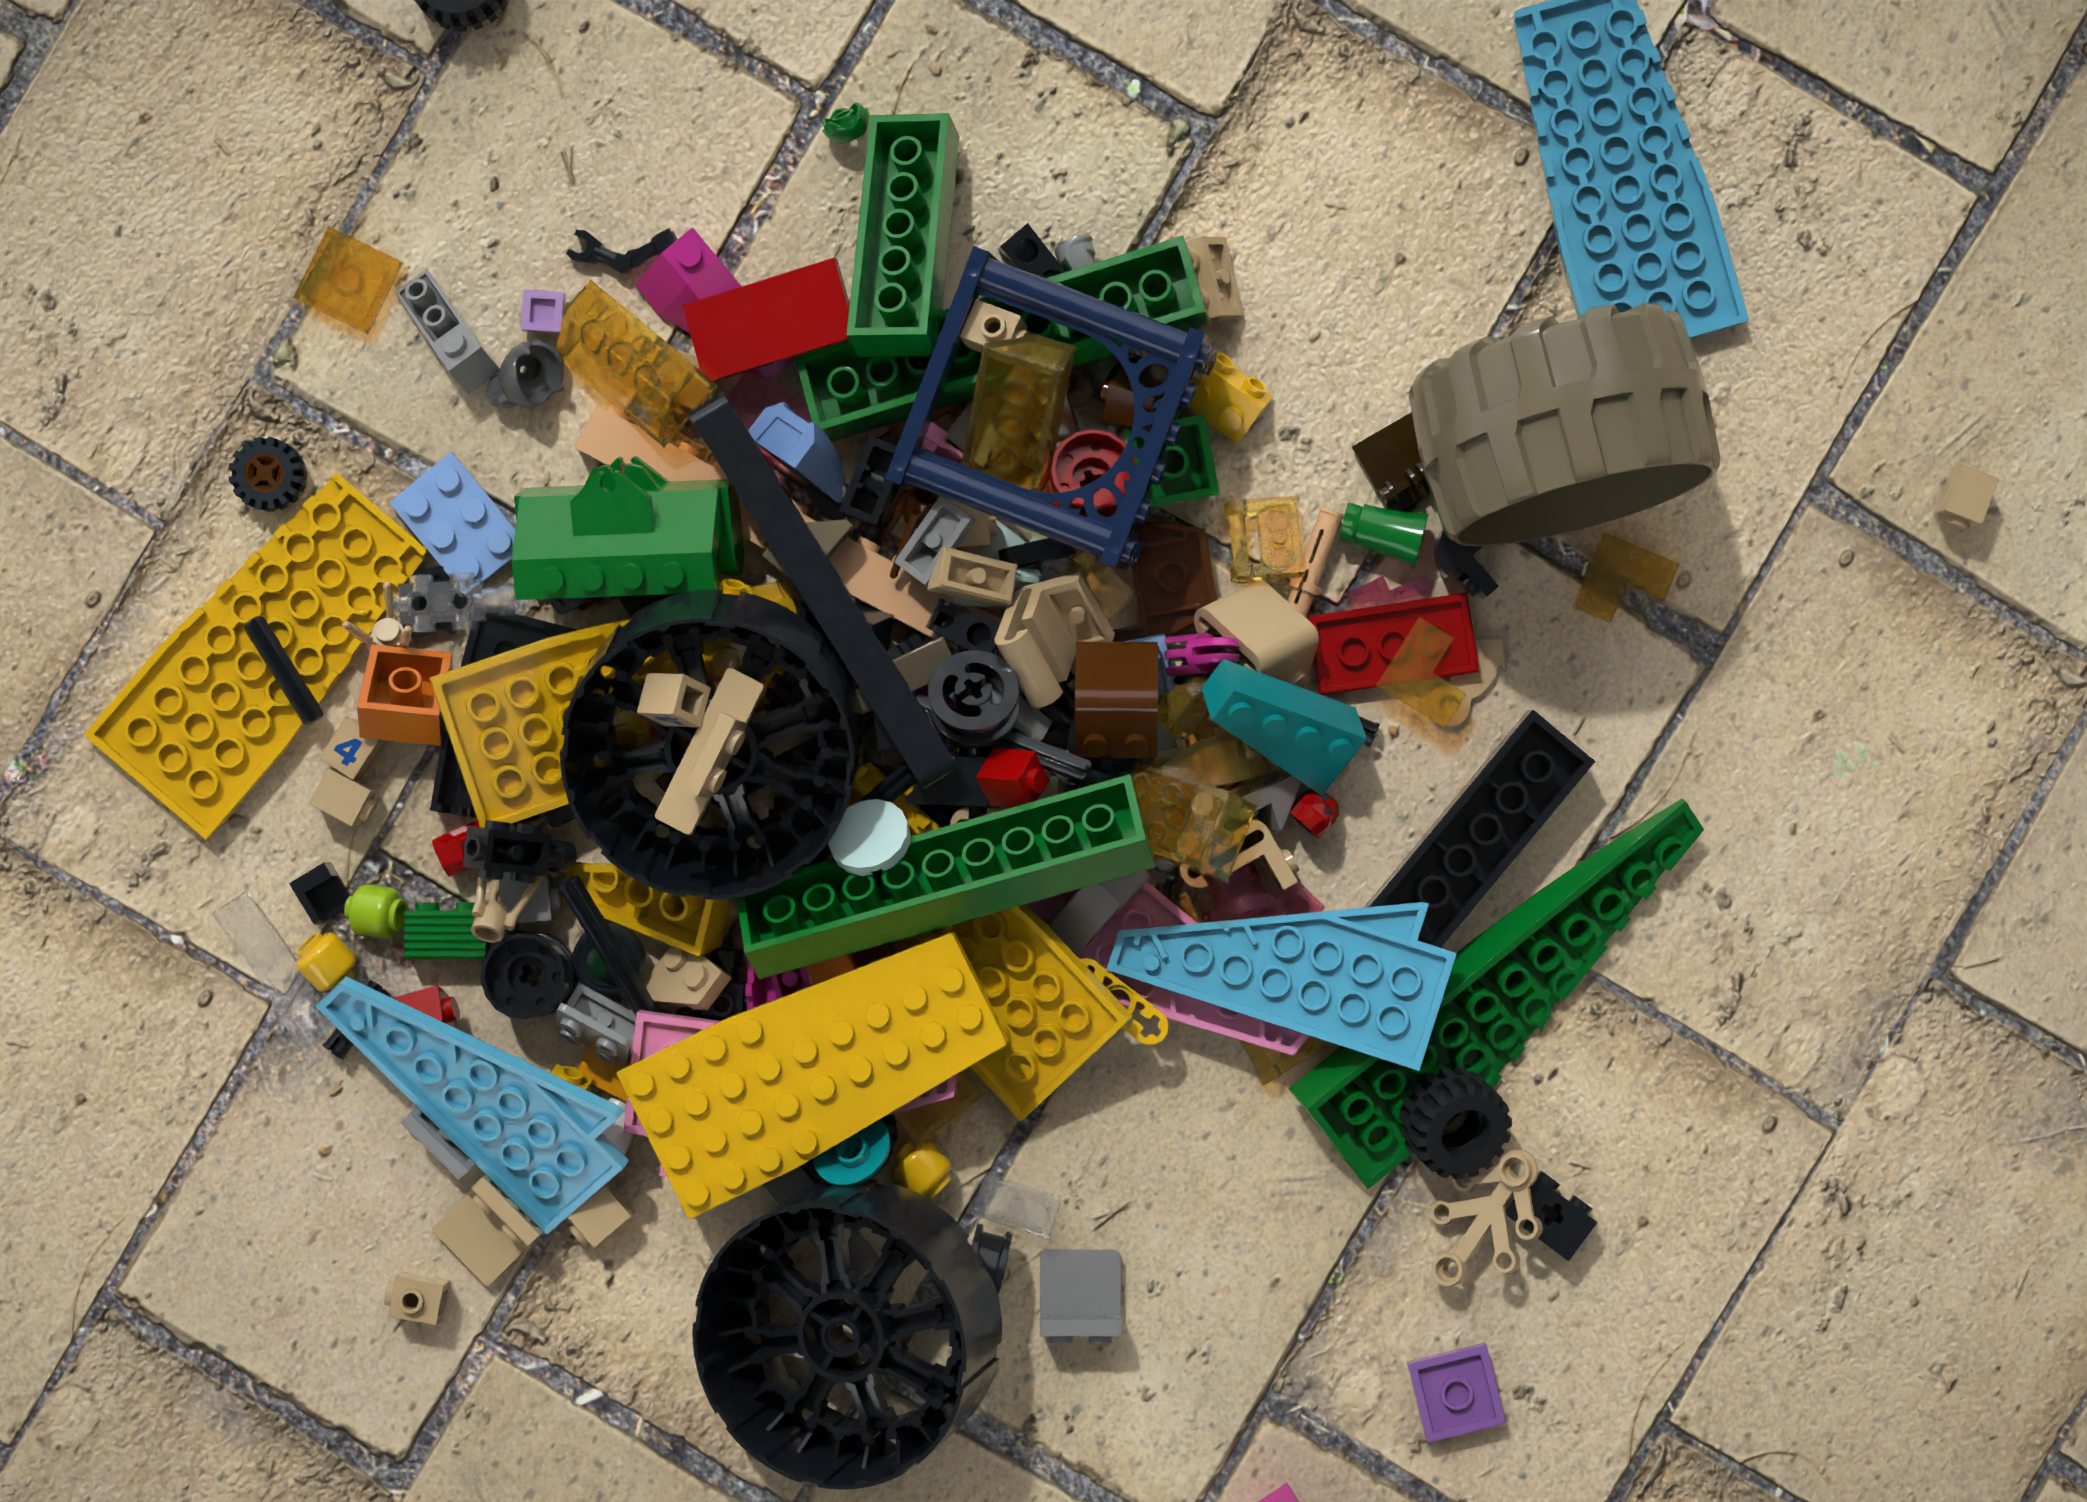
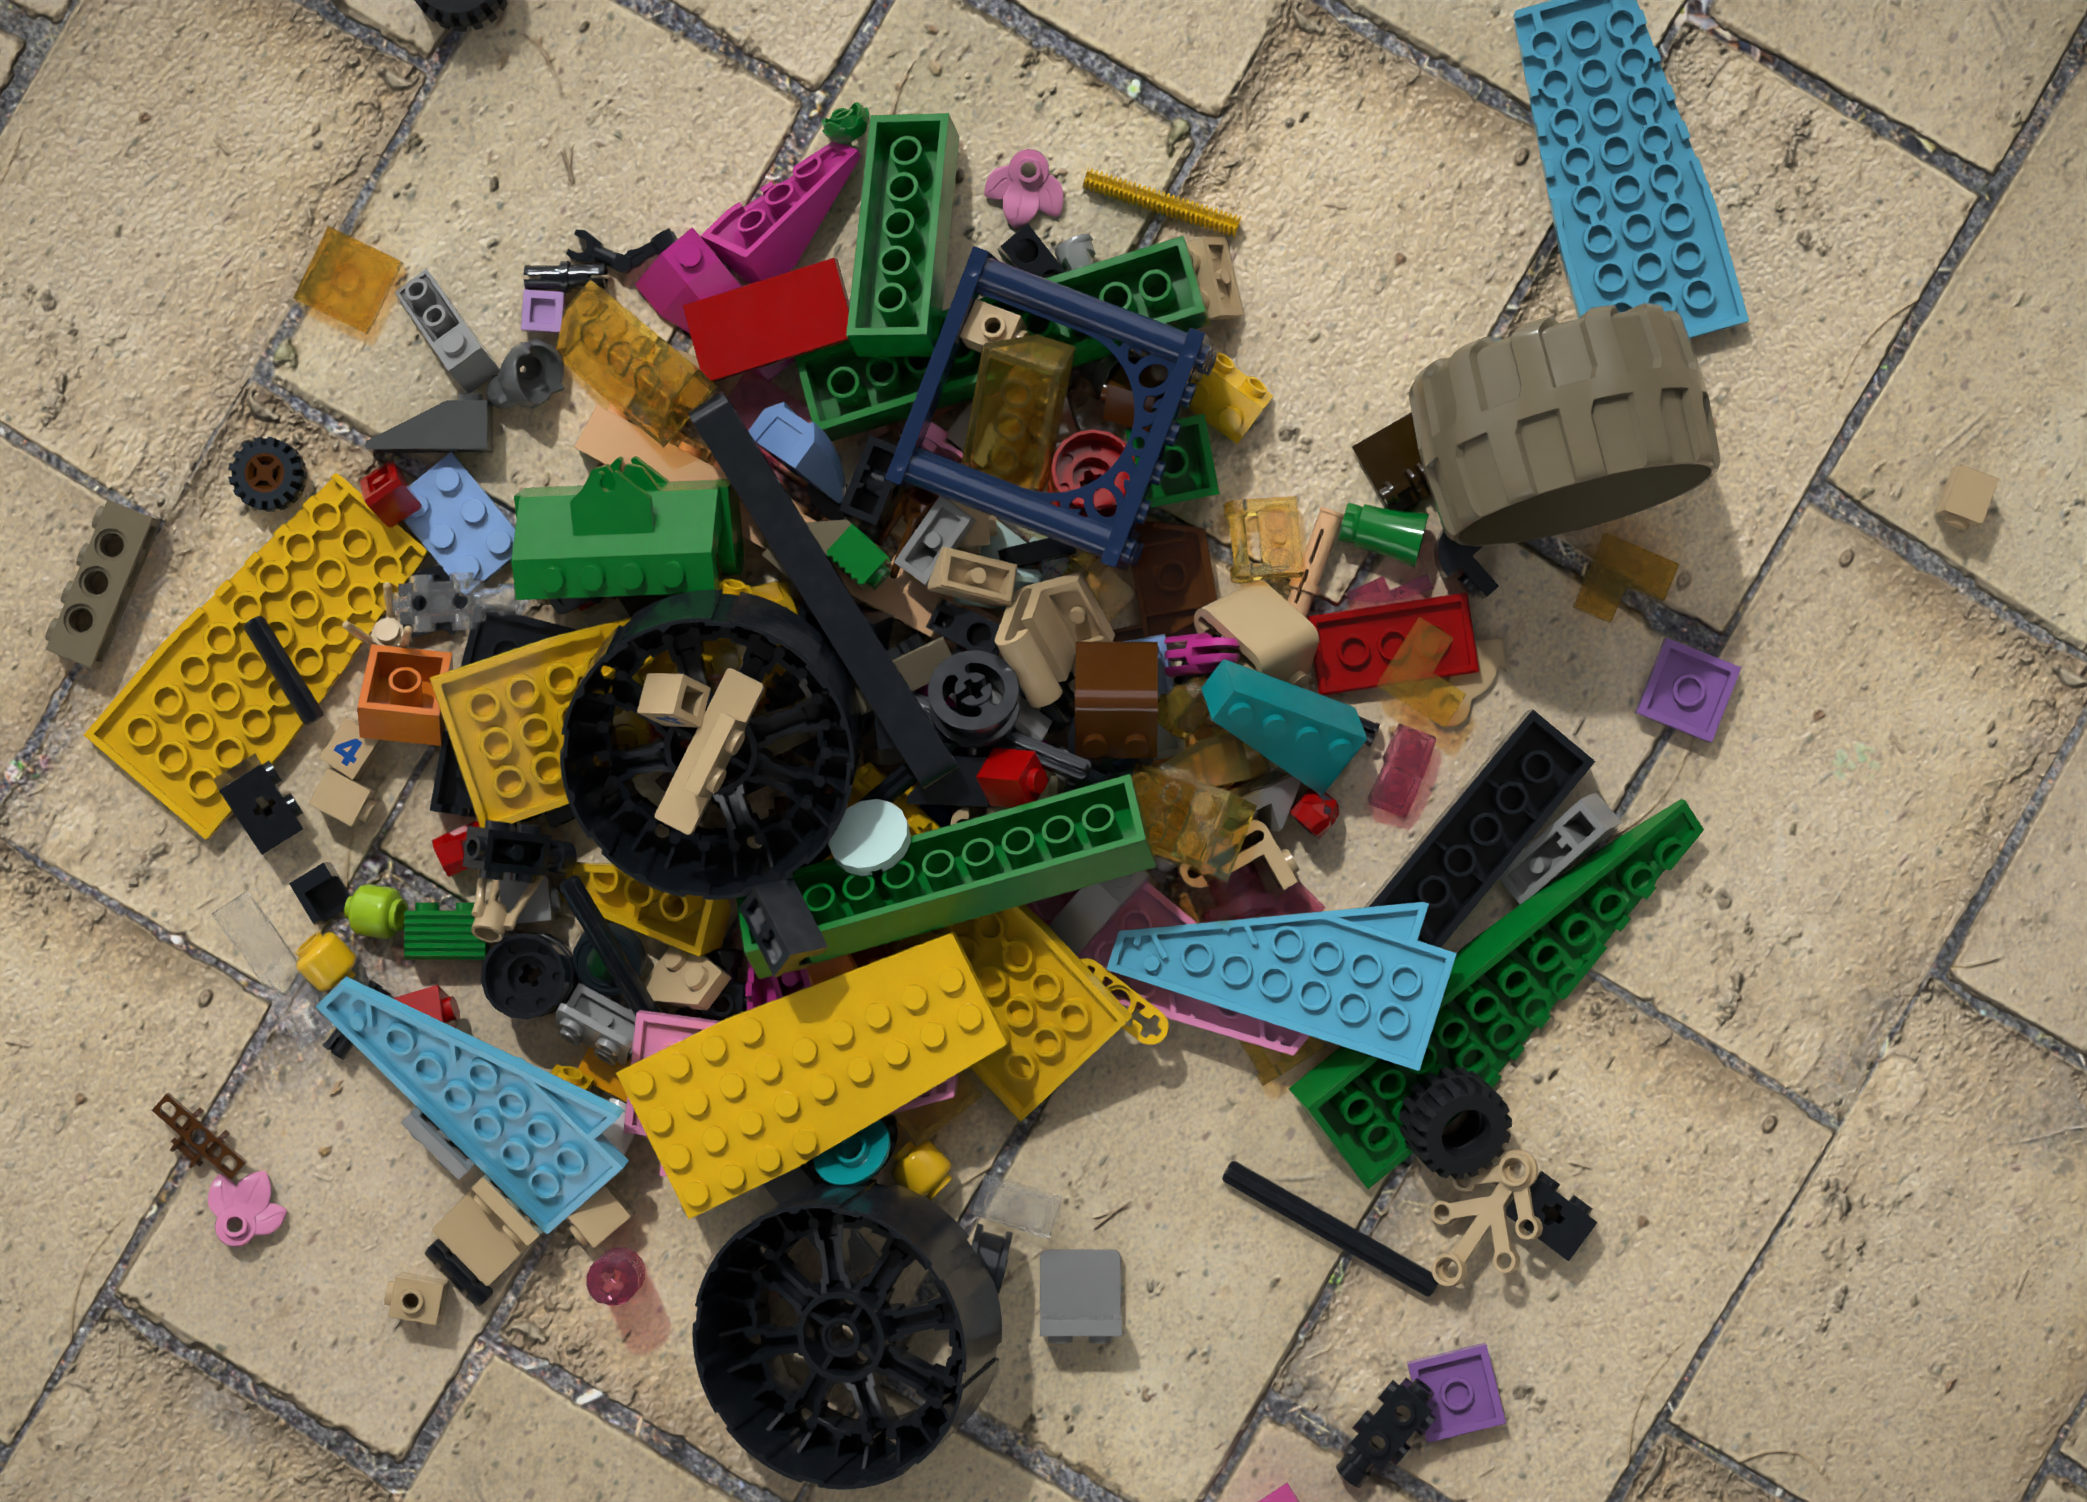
none -> dark tan brick [45,500,161,669]
none -> reddish brown piece [152,1093,248,1180]
none -> bright pink plate [208,1171,287,1247]
none -> black brick [213,753,303,855]
none -> red slope [359,458,422,528]
none -> dark grey slope [366,393,493,453]
none -> black axle [425,1239,493,1307]
none -> black pin [524,261,608,293]
none -> clear pink piece [586,1247,646,1305]
none -> dark pink wedge [701,141,861,284]
none -> black hinge [739,878,828,977]
none -> green brick [827,523,891,590]
none -> bright pink plate [984,149,1064,229]
none -> yellow axle [1082,167,1242,238]
none -> black axle [1222,1161,1439,1297]
none -> black brick [1336,1377,1437,1488]
none -> clear pink slope [1368,723,1436,818]
none -> light grey slope [1499,792,1622,904]
none -> medium lavender plate [1635,638,1742,743]

